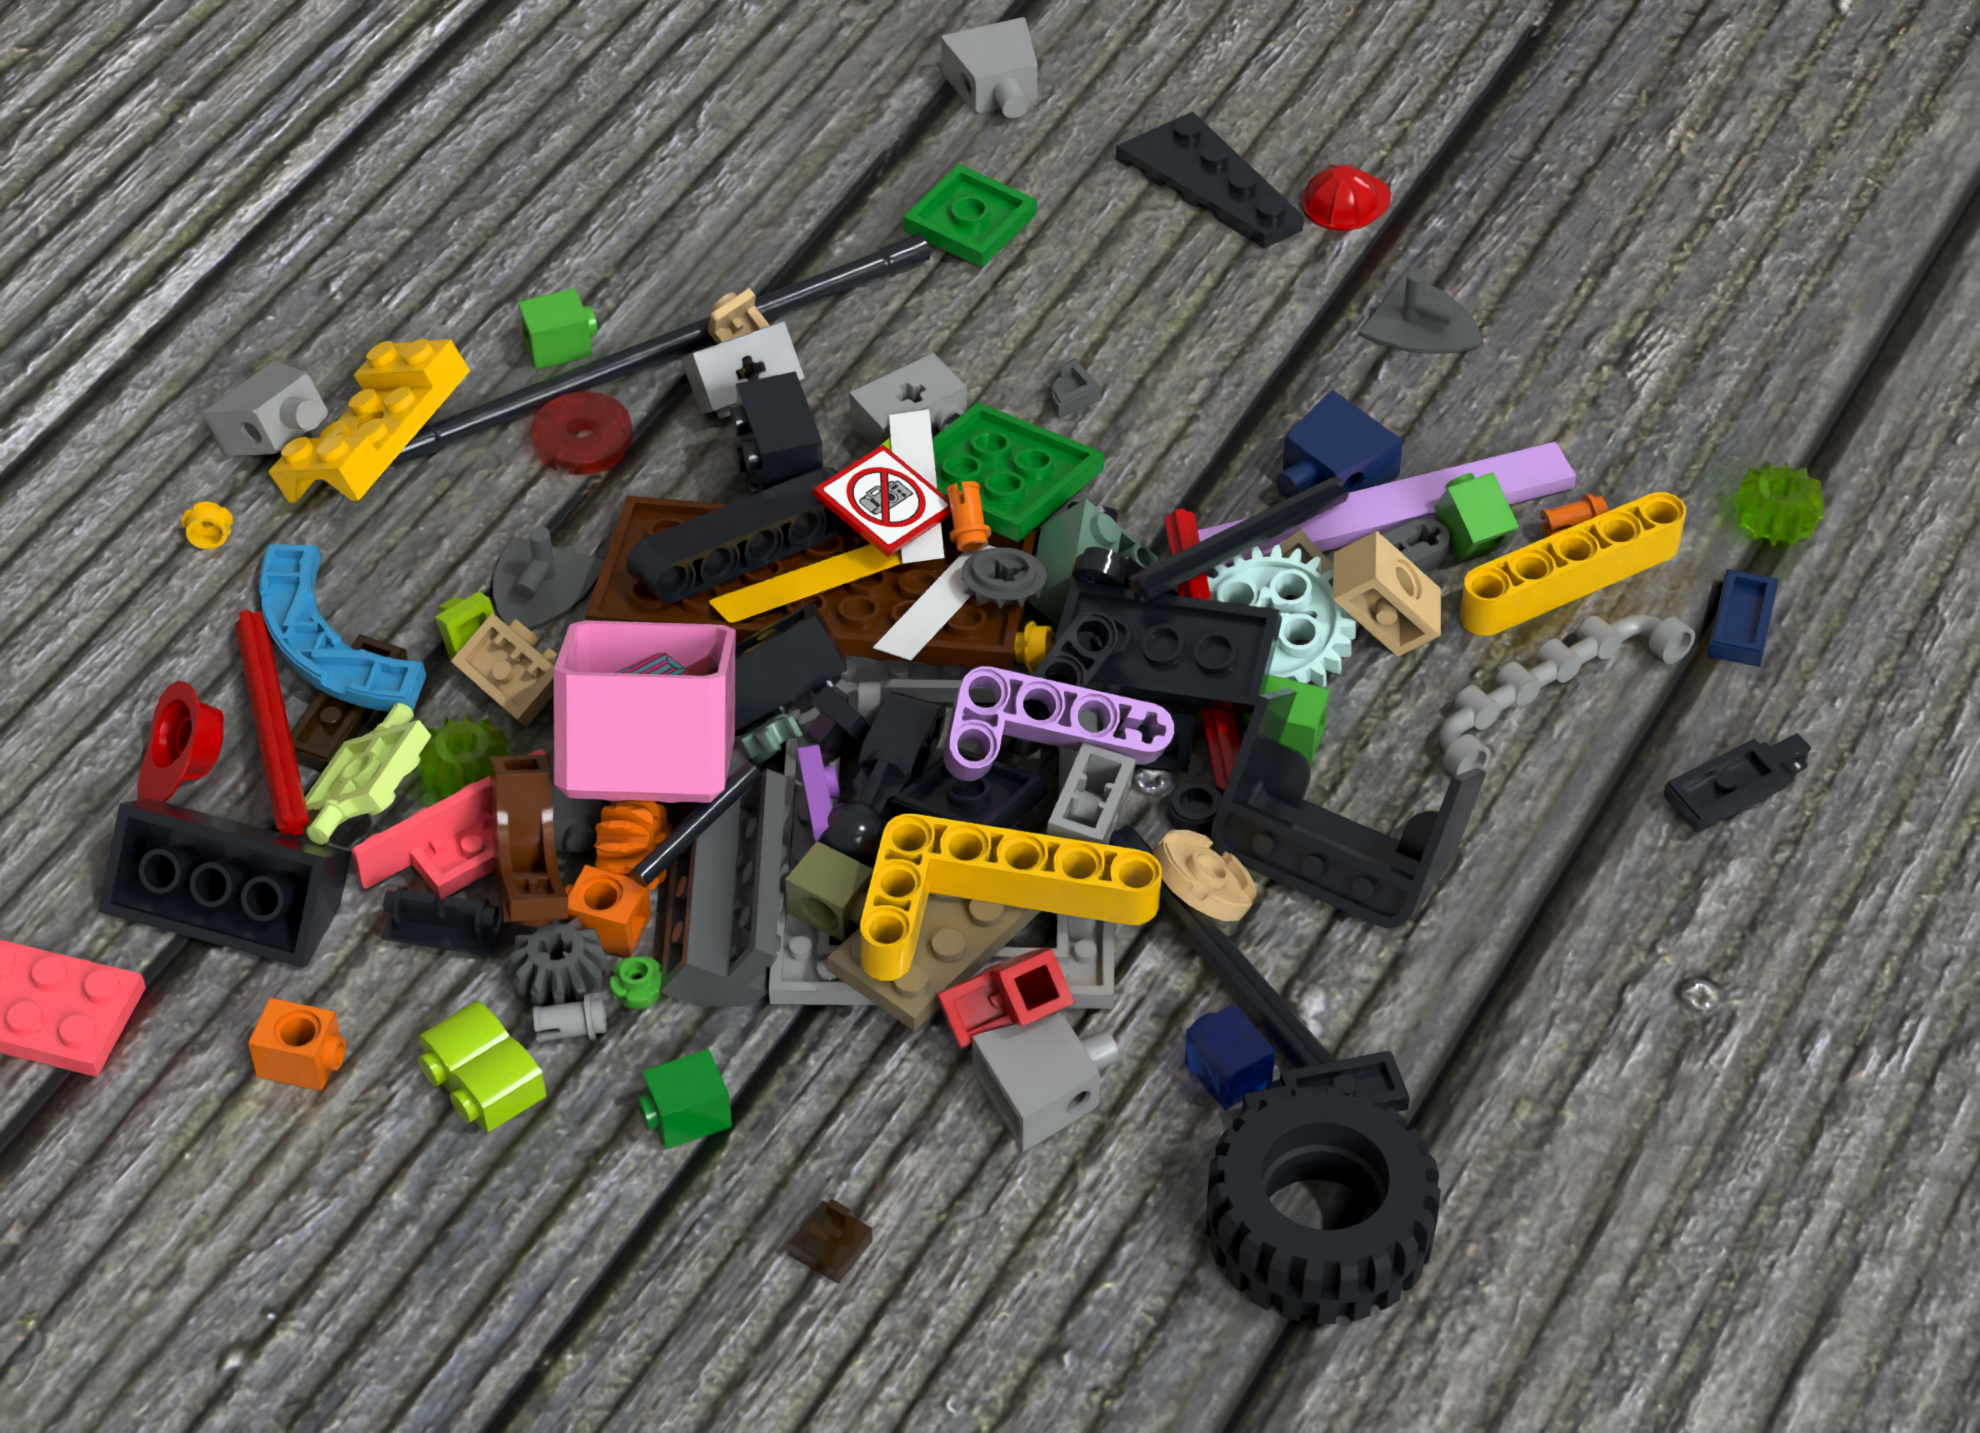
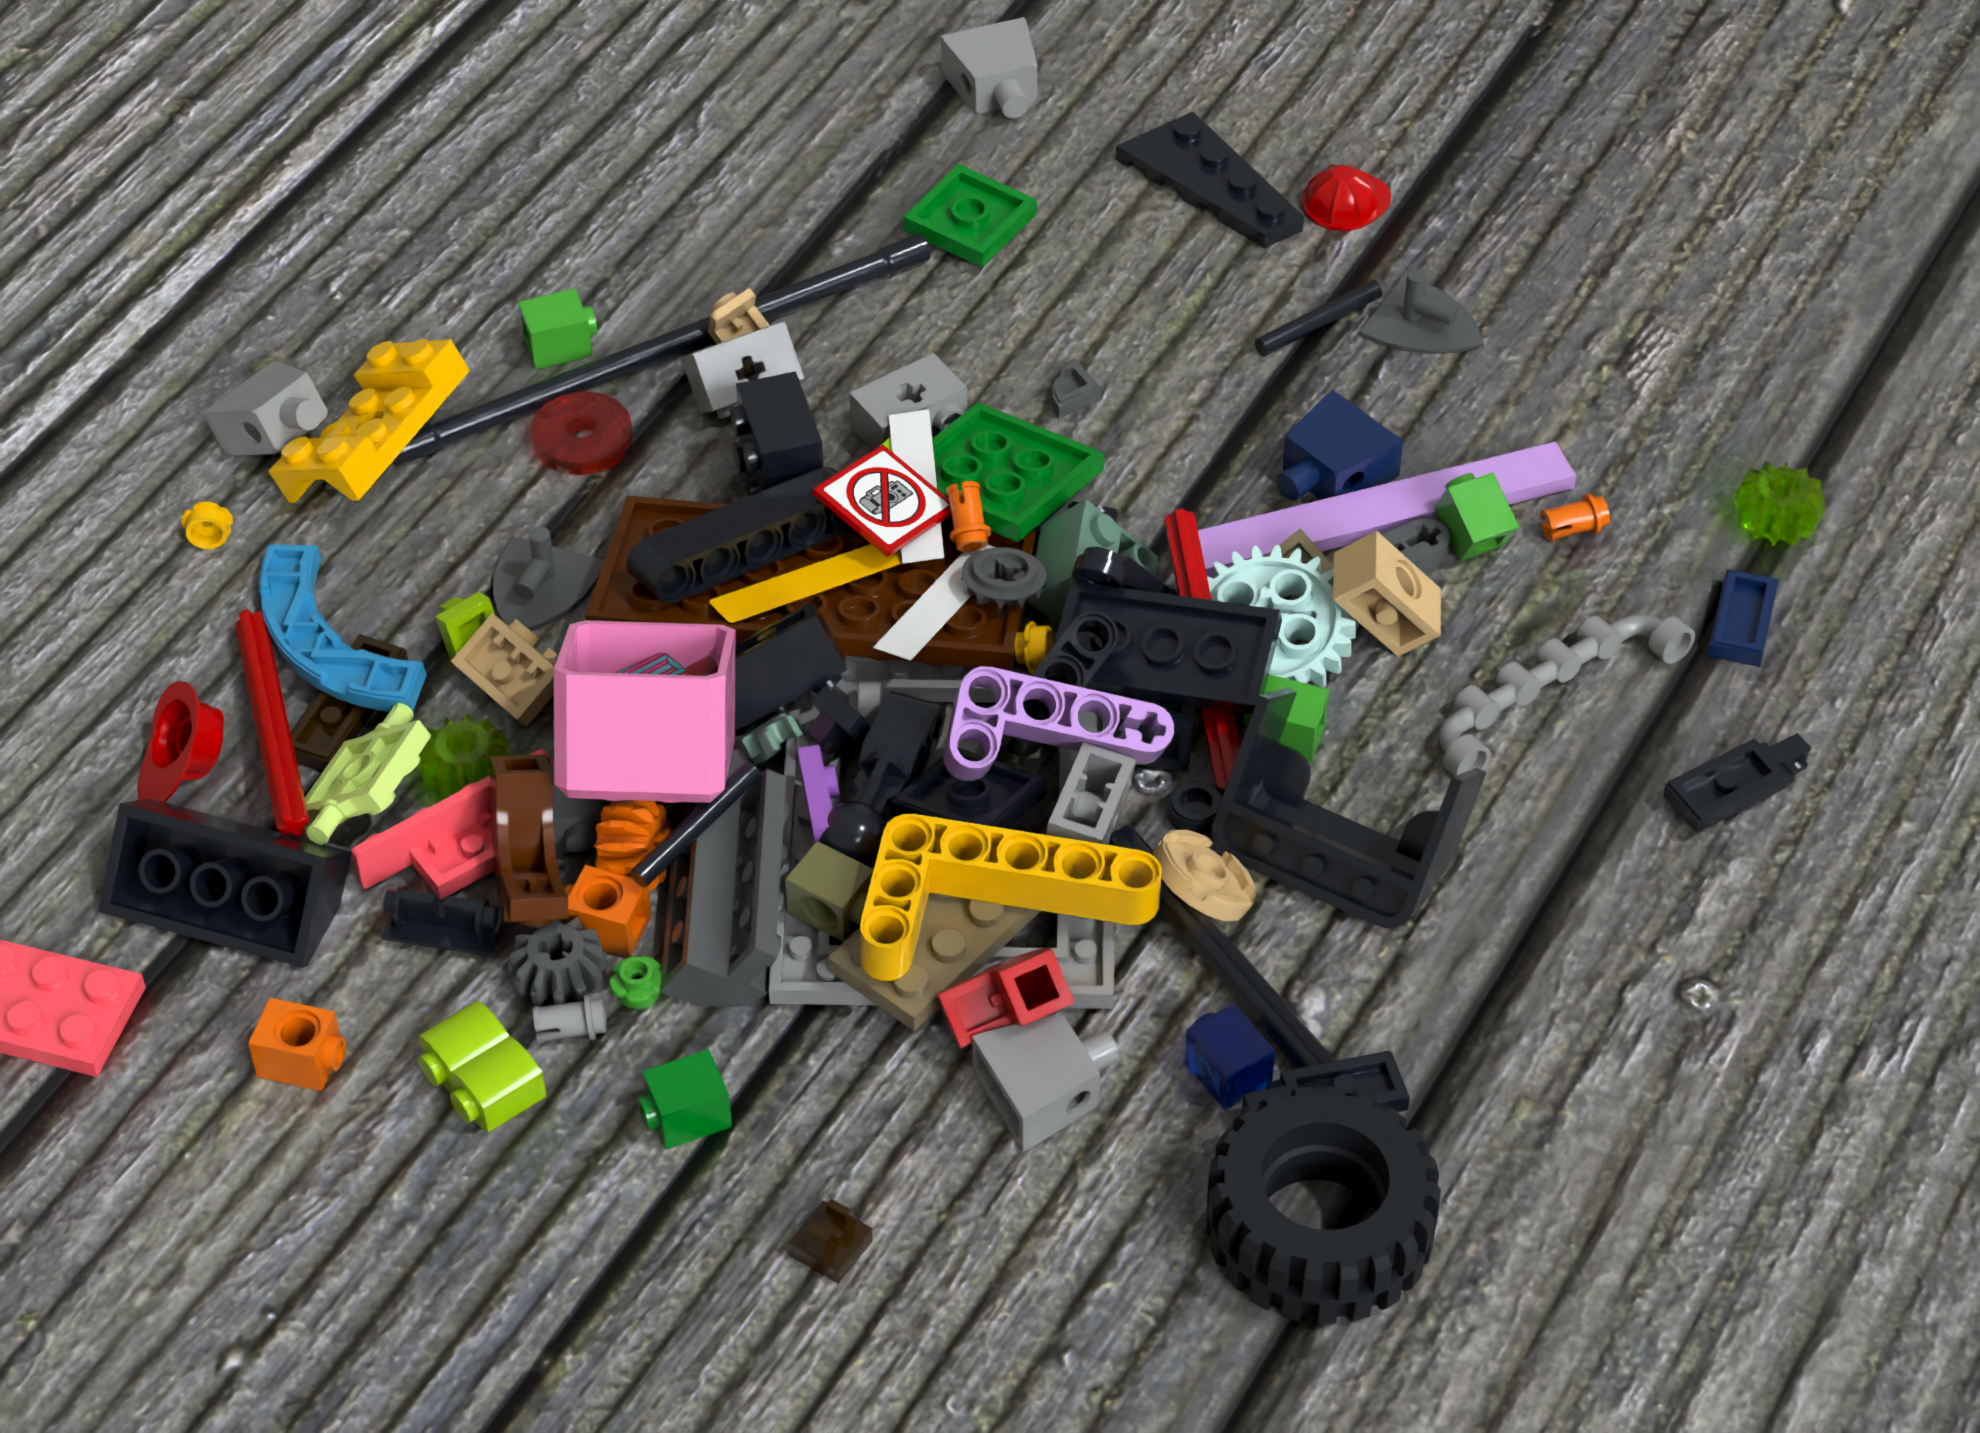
black axle [1128,476,1349,602] -> none
yellow beam [1460,492,1686,636] -> none
none -> black bar [1255,280,1382,357]

